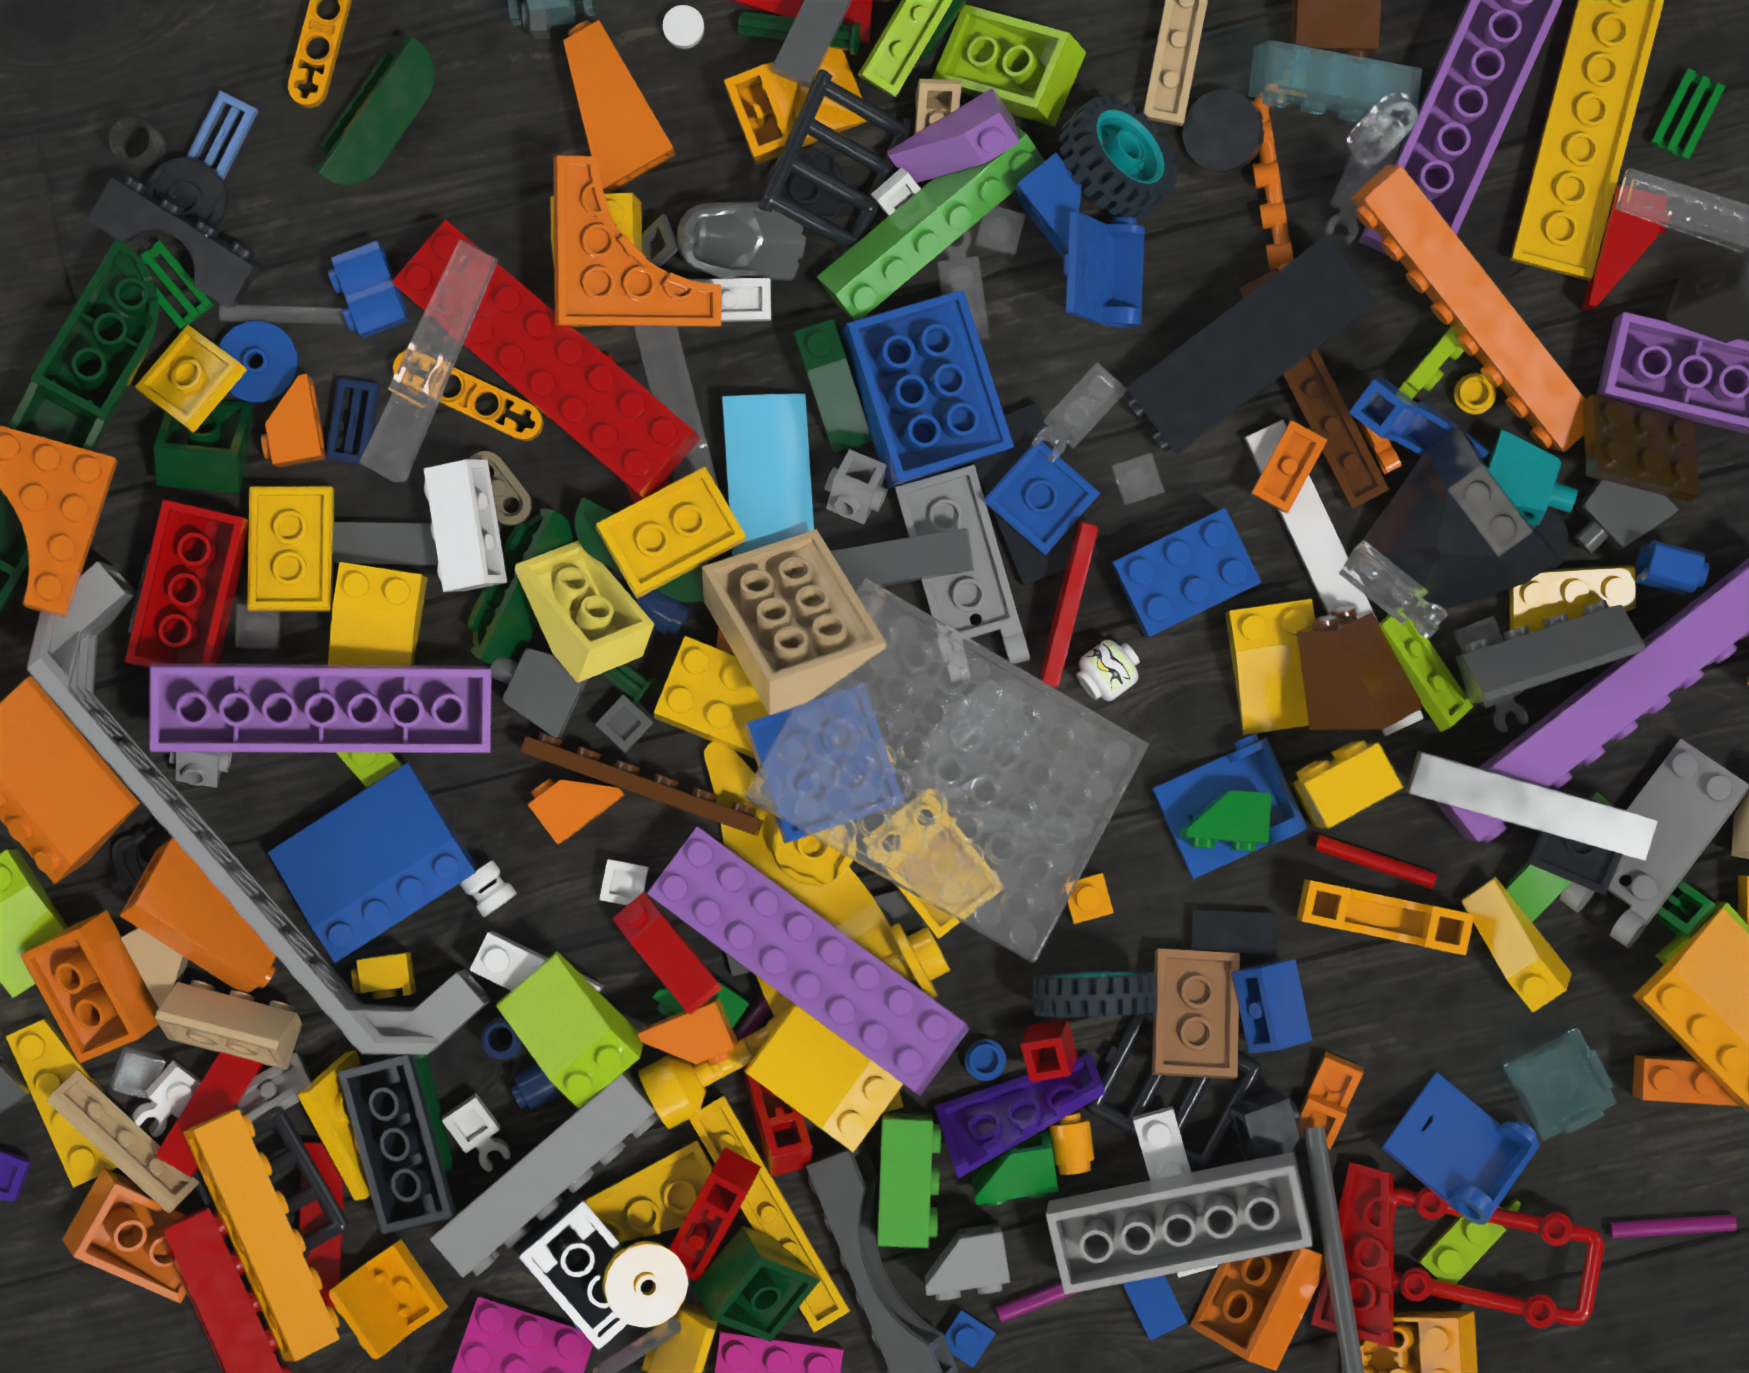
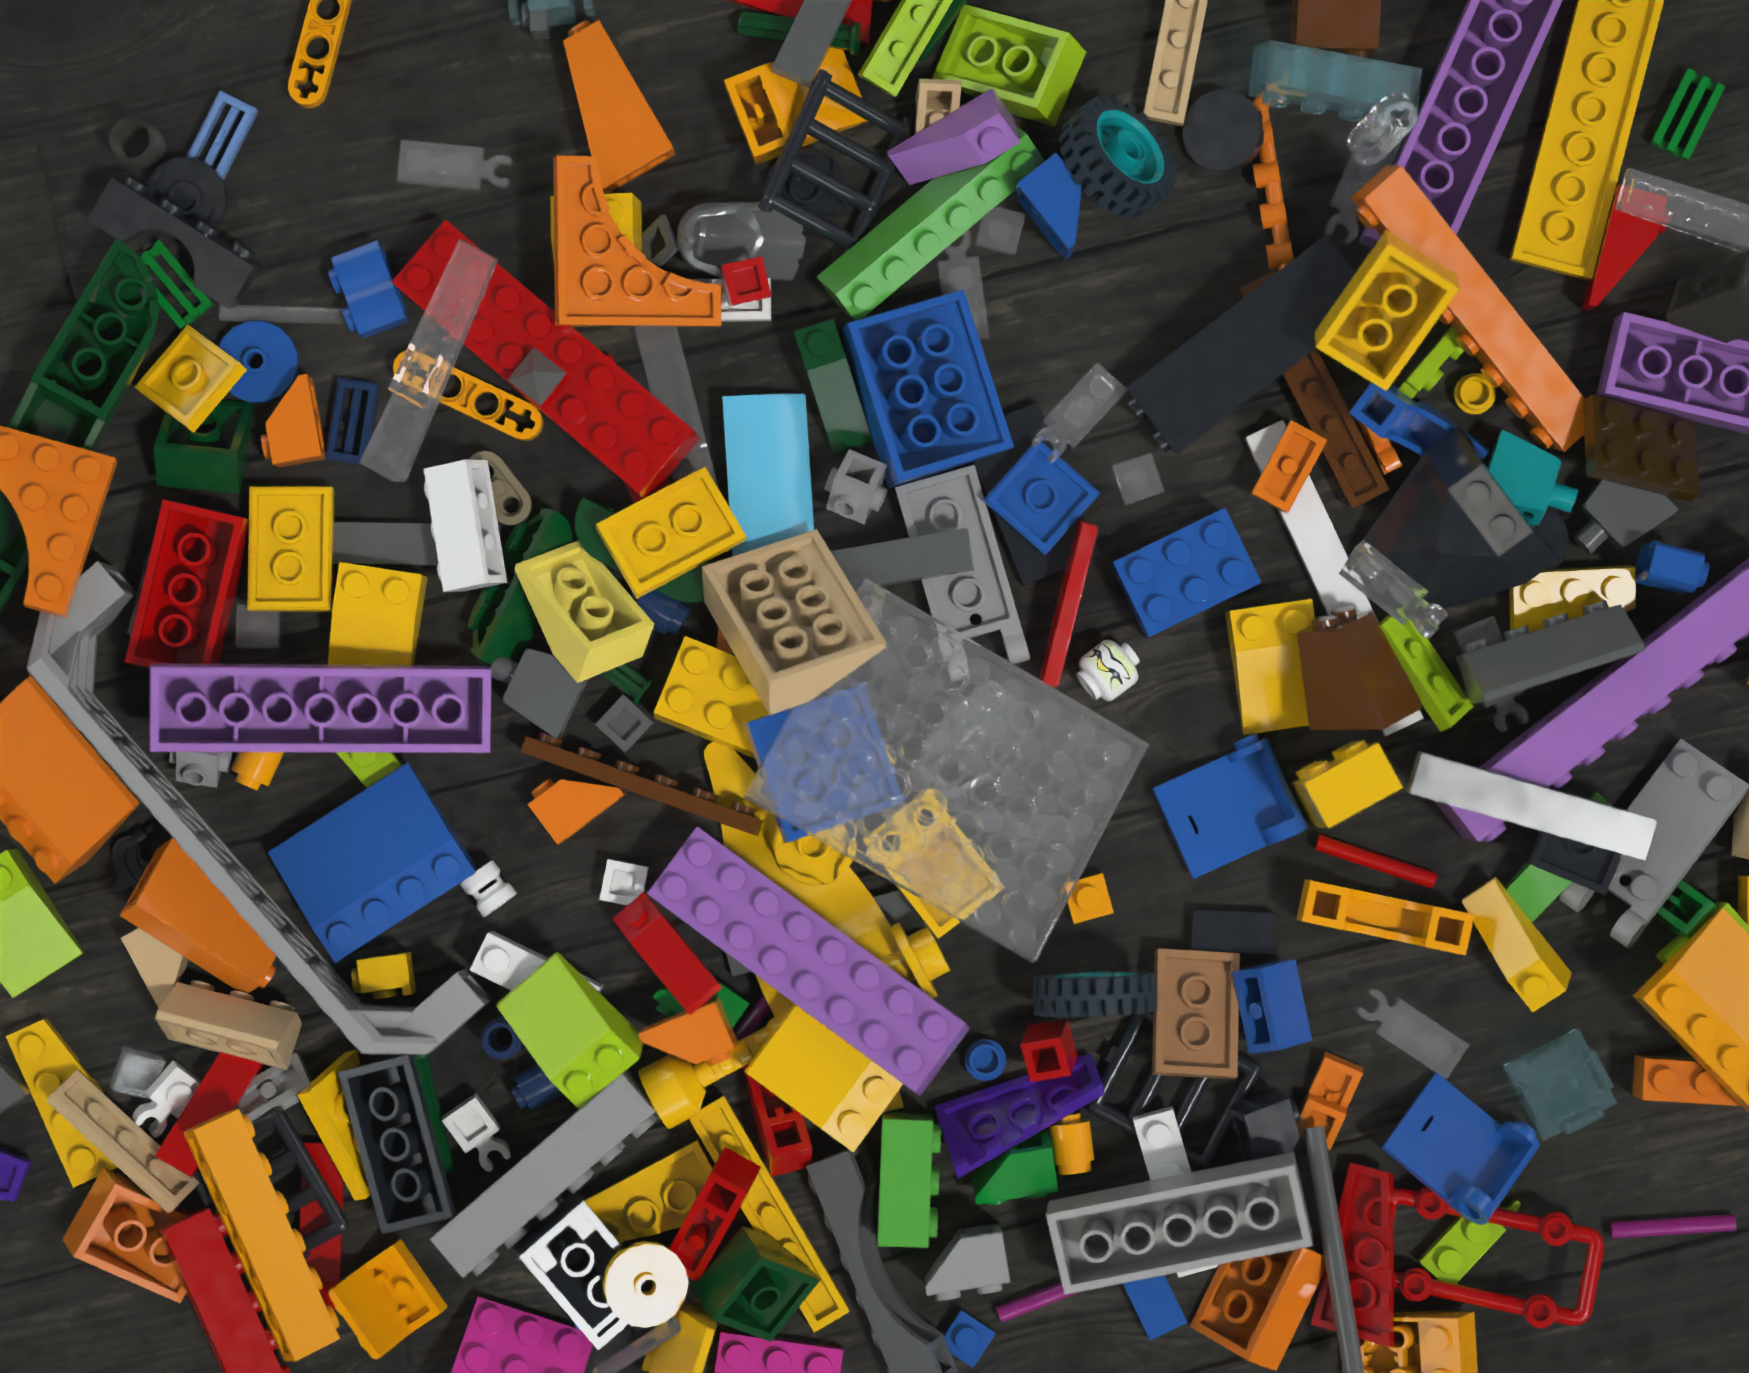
orange slope [20,910,159,1063] -> none
dark green brick [315,37,435,185] -> none
white tile [663,5,704,49] -> none
white plate [871,167,921,216] -> none
blue door [1064,211,1145,328] -> none
green slope [1178,790,1272,852] -> none
none -> light orange brick [231,752,284,790]
none -> clear plate [397,140,512,191]
none -> dark grey slope [508,347,567,406]
none -> red plate [720,256,772,307]
none -> yellow brick [1315,230,1460,391]
none -> clear plate [1355,988,1469,1079]

